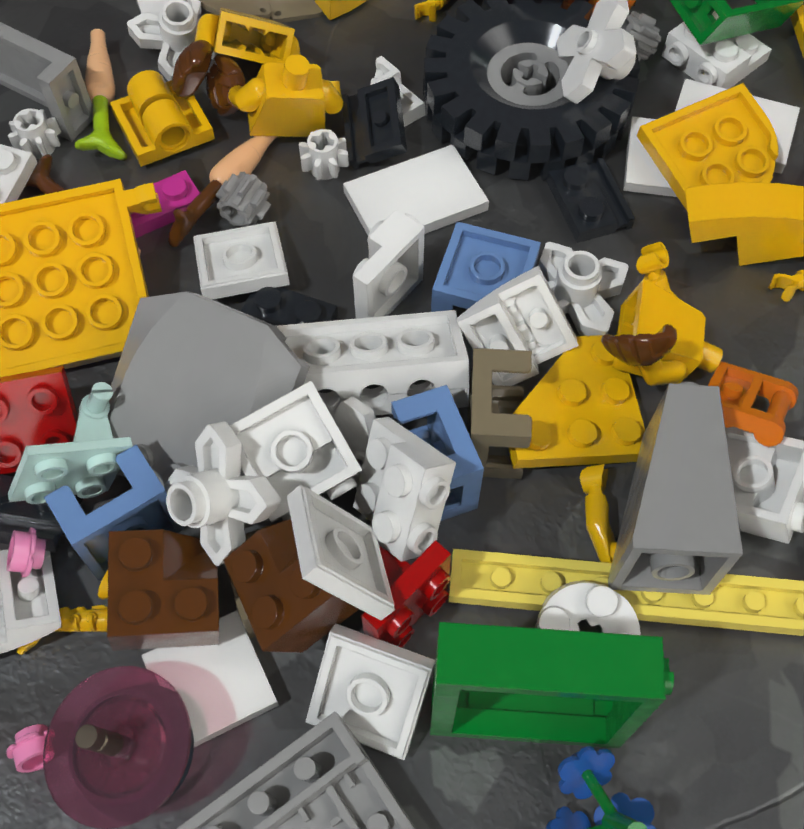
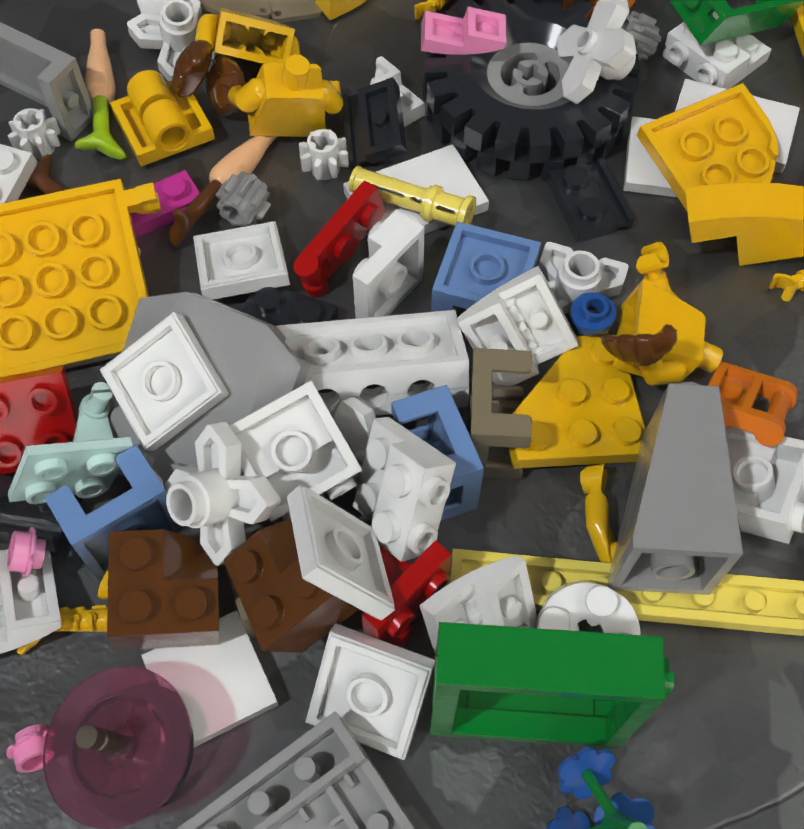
none -> white tile [100,312,230,451]
none -> red plate [293,180,386,298]
none -> light yellow pin [349,166,476,226]
none -> white slope [419,555,537,656]
none -> bright pink slope [421,7,507,55]
none -> blue plate [570,292,616,336]

